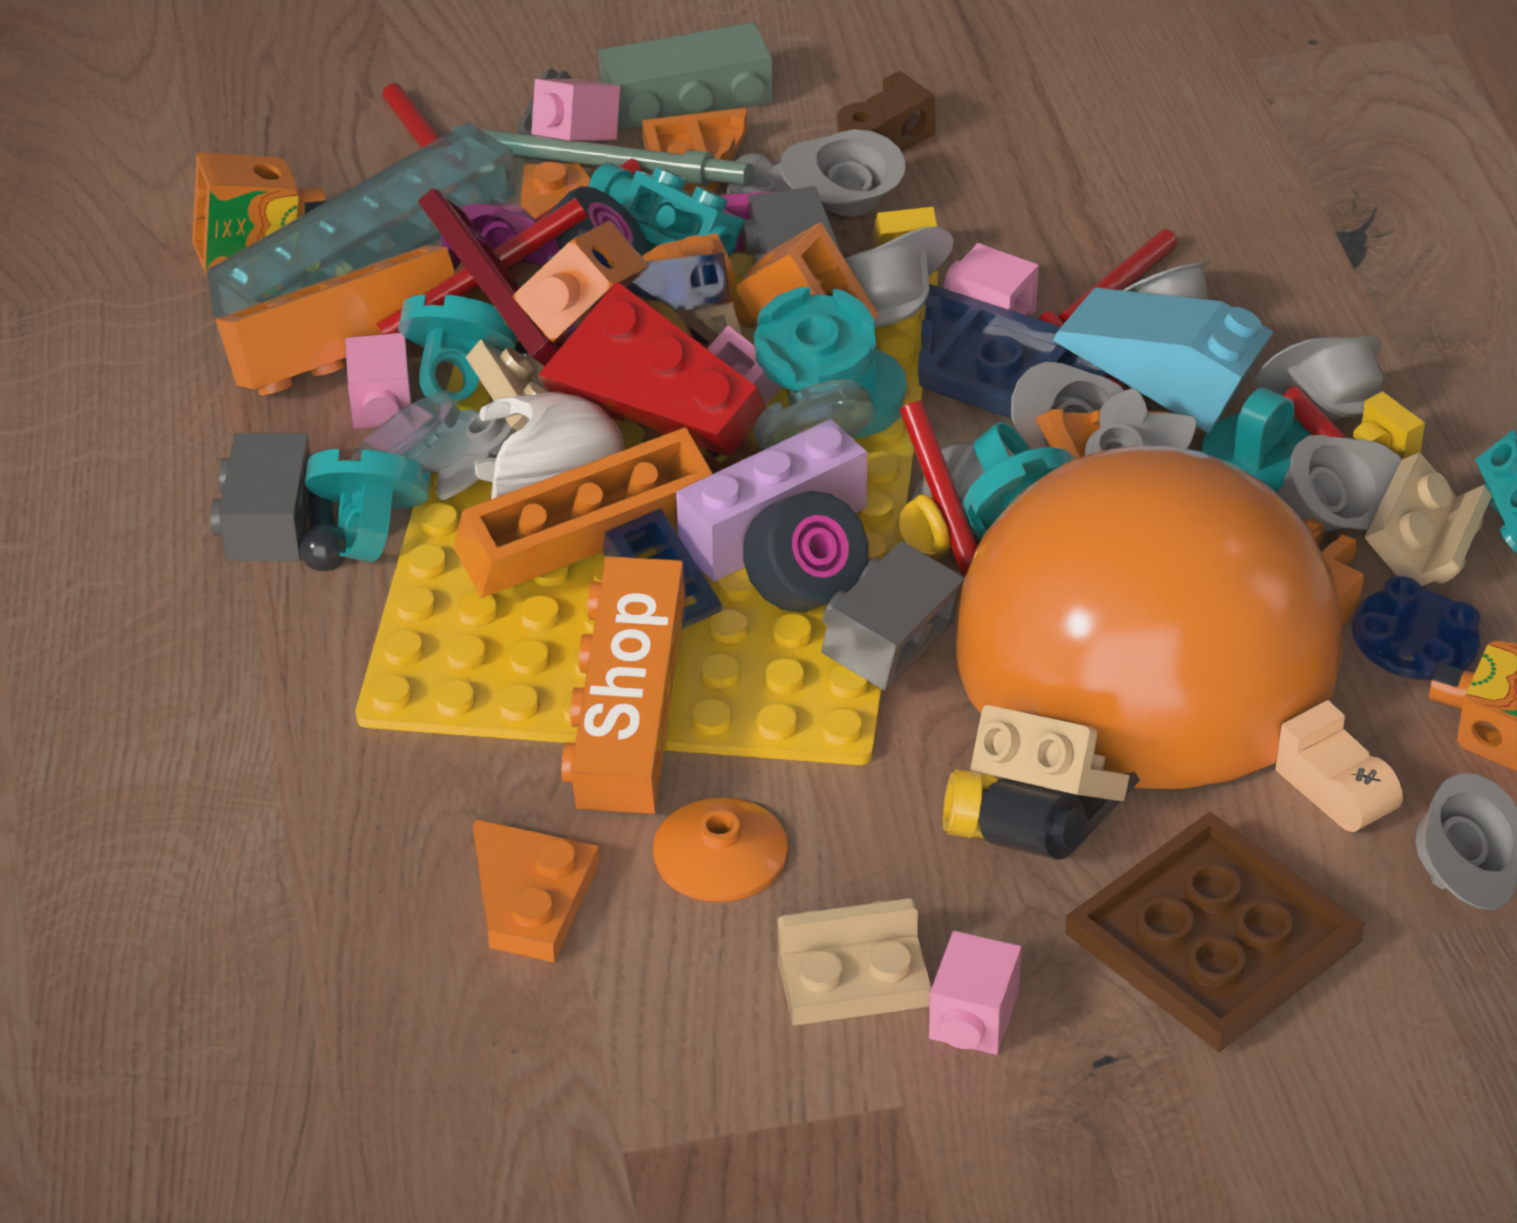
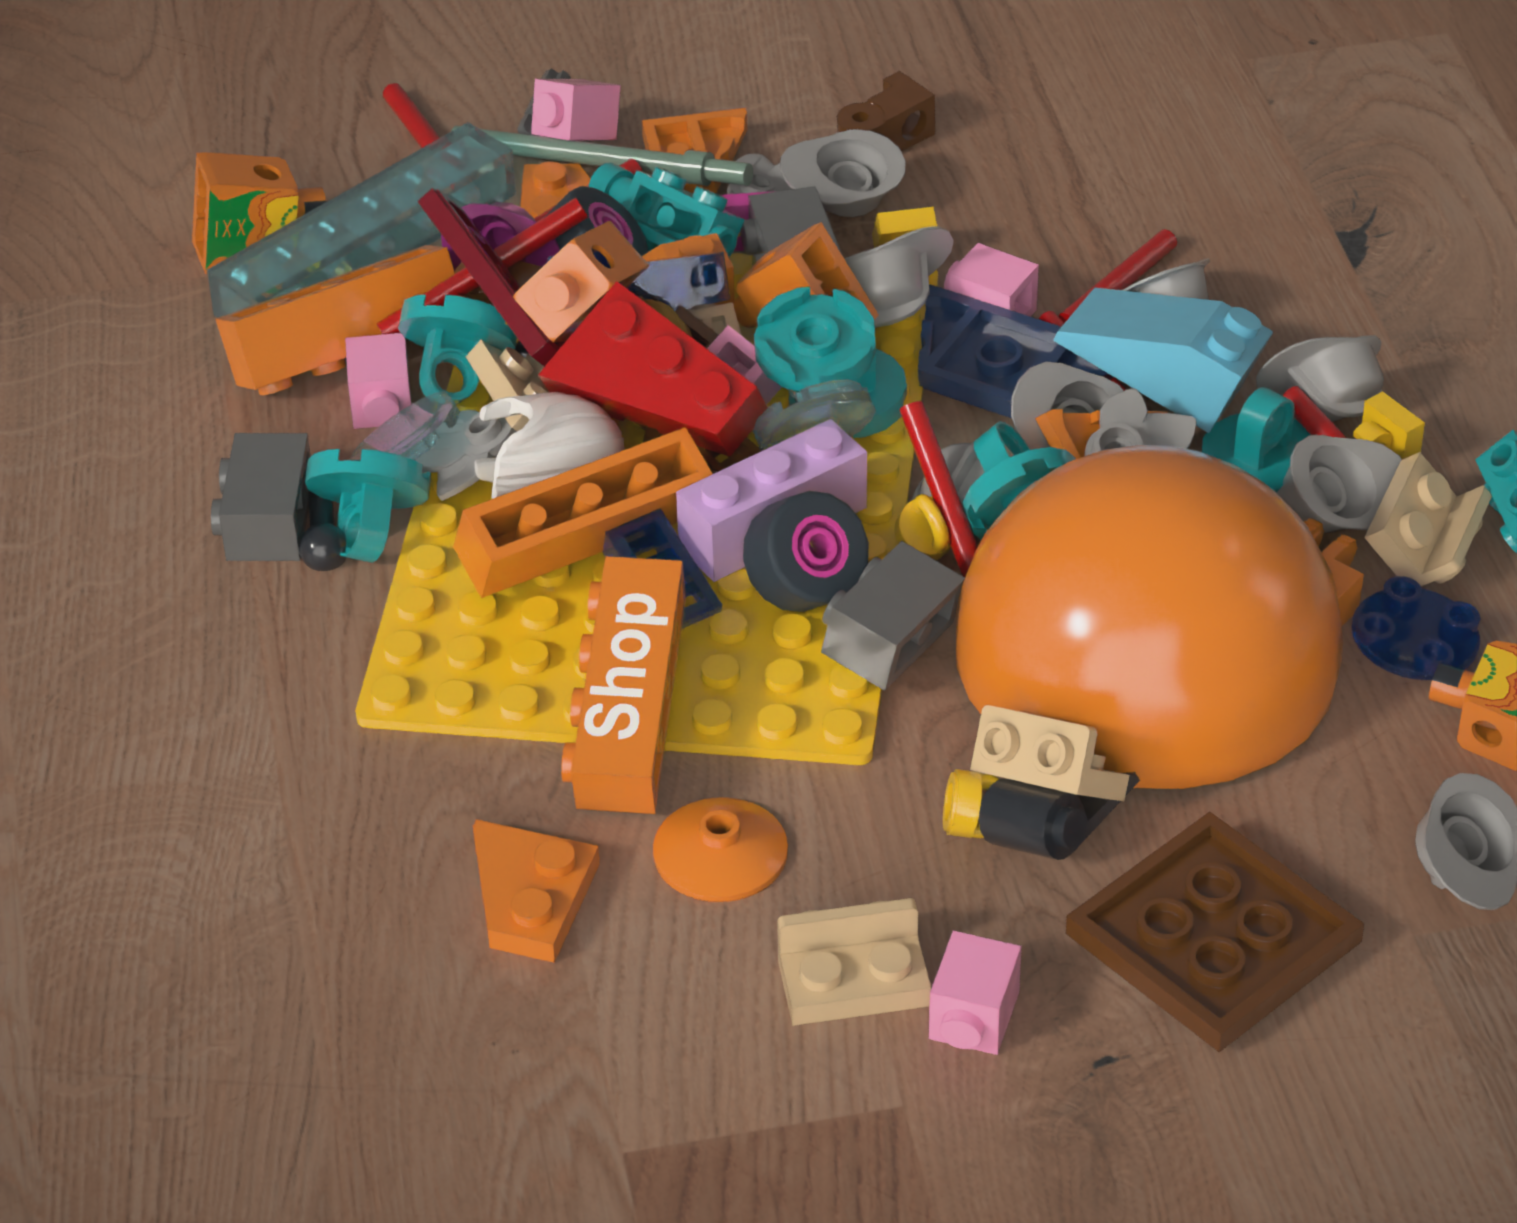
sand green brick [598,22,773,131] -> none
light nougat leg [1275,700,1403,832] -> none

